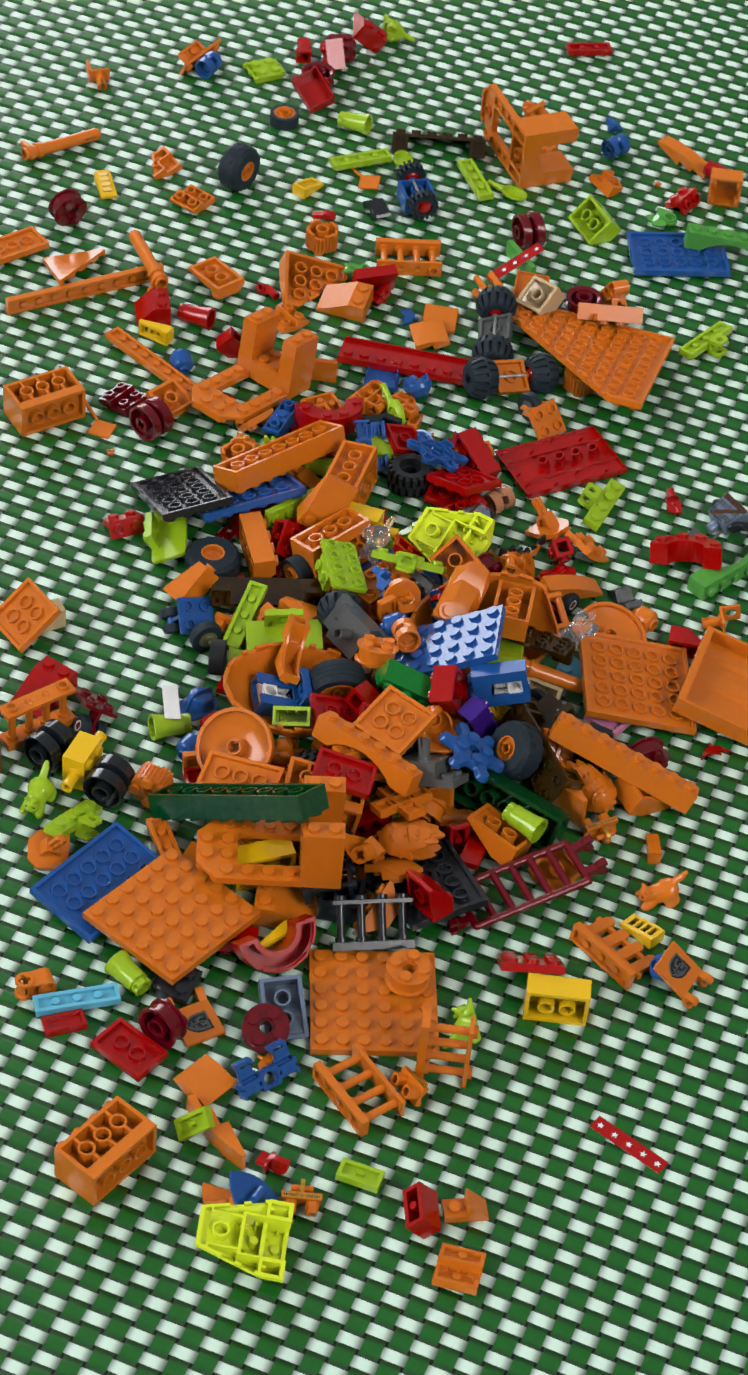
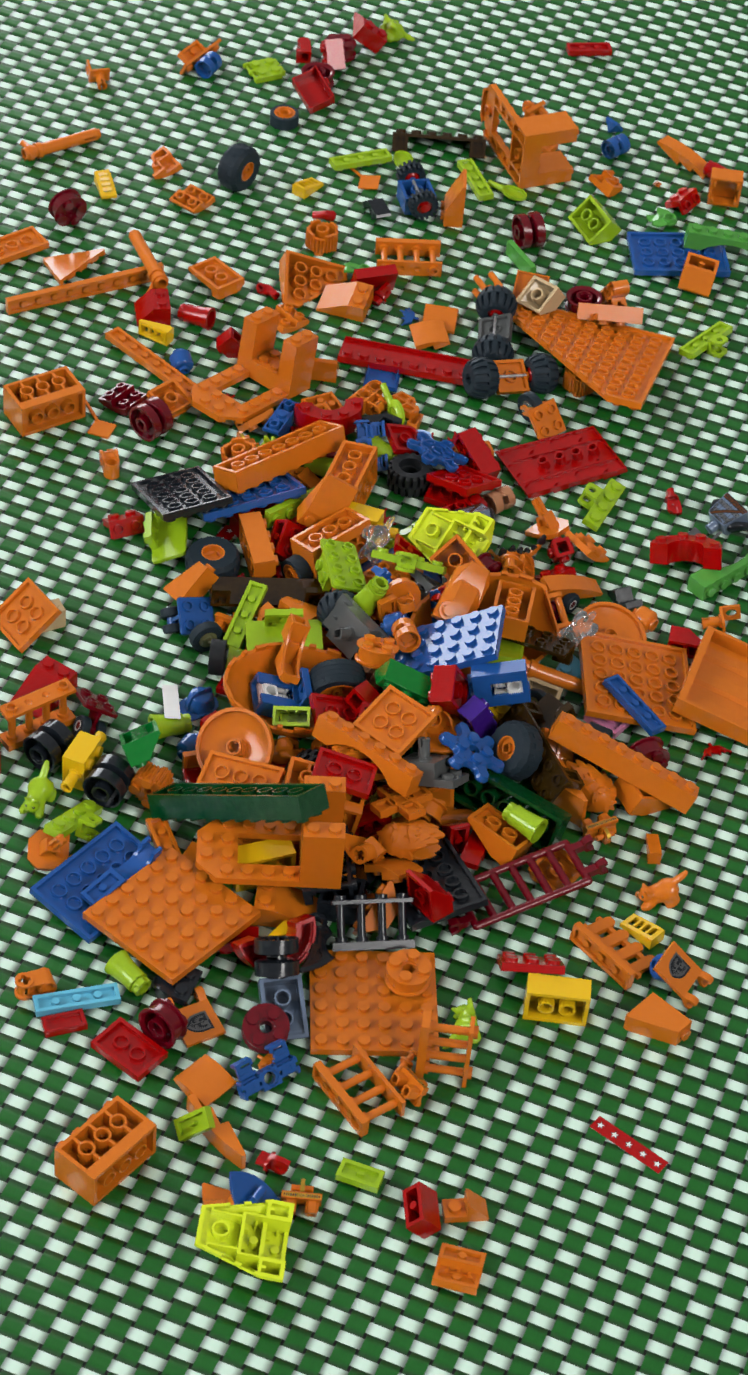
lime plant [337,111,373,135] -> none
blue hat [402,373,432,399] -> none
red sticker [486,242,545,283] -> none
none -> blue piece [80,836,163,906]
none -> orange piece [99,448,120,480]
none -> green slope [119,720,160,769]
none -> black wheel [254,936,300,979]
none -> black piece [300,912,334,973]
none -> lime plant [352,575,389,616]
none -> orange piece [389,1048,418,1082]
none -> orange slope [440,169,467,228]
none -> blue tile [602,674,667,736]
none -> orange slope [623,992,692,1046]
none -> orange slope [677,252,720,297]

